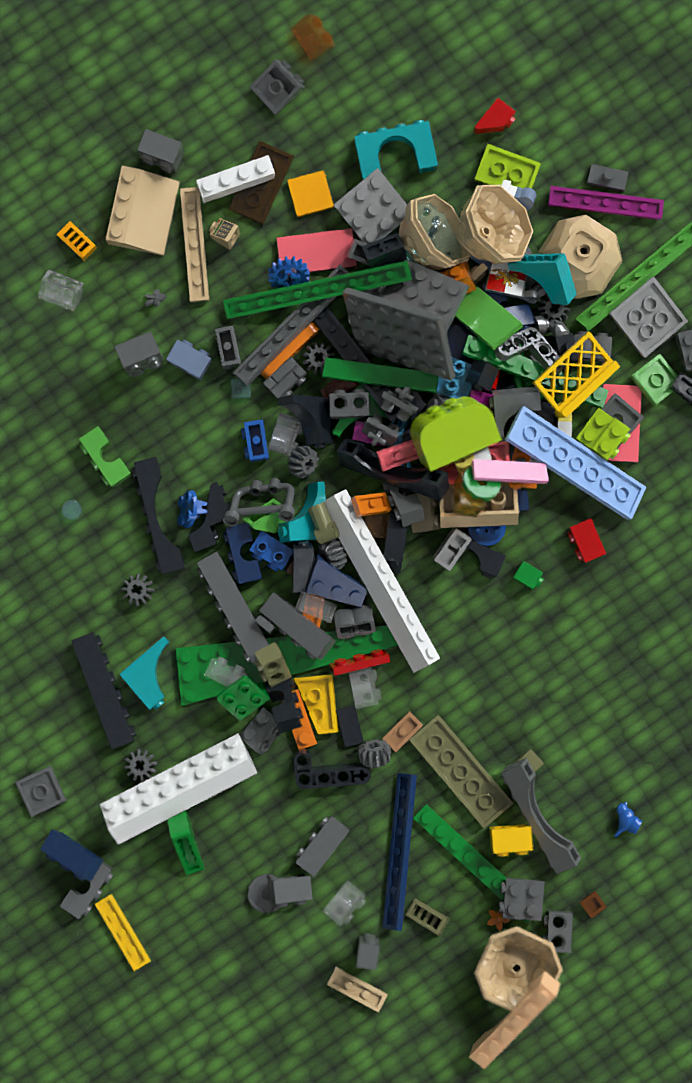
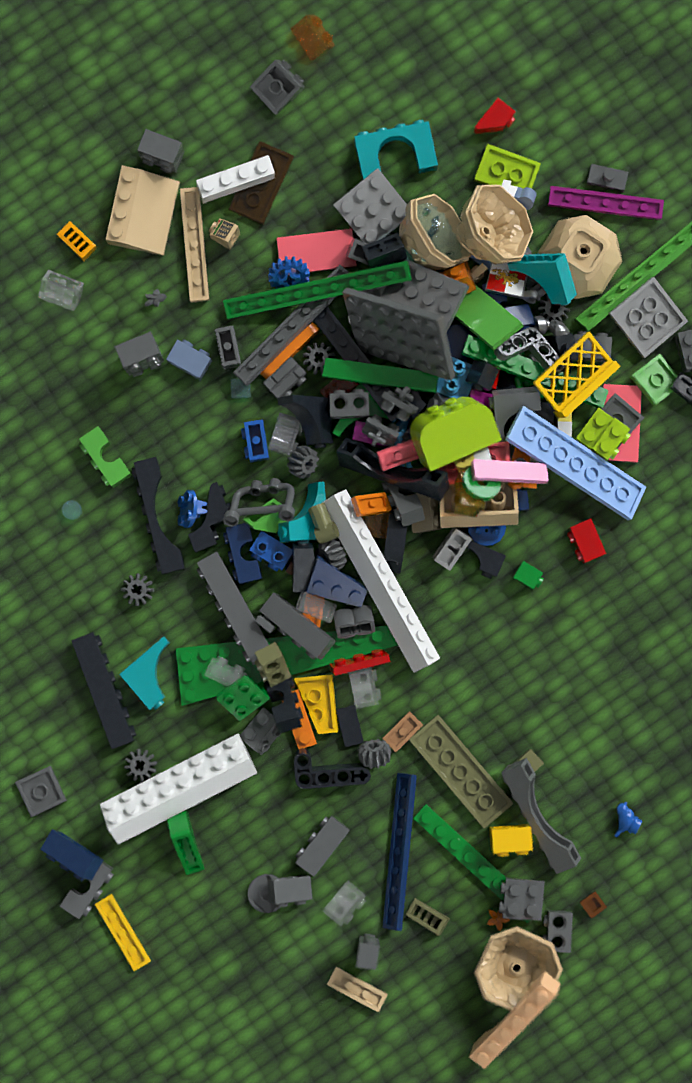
light orange tile [287,170,334,218] -> none

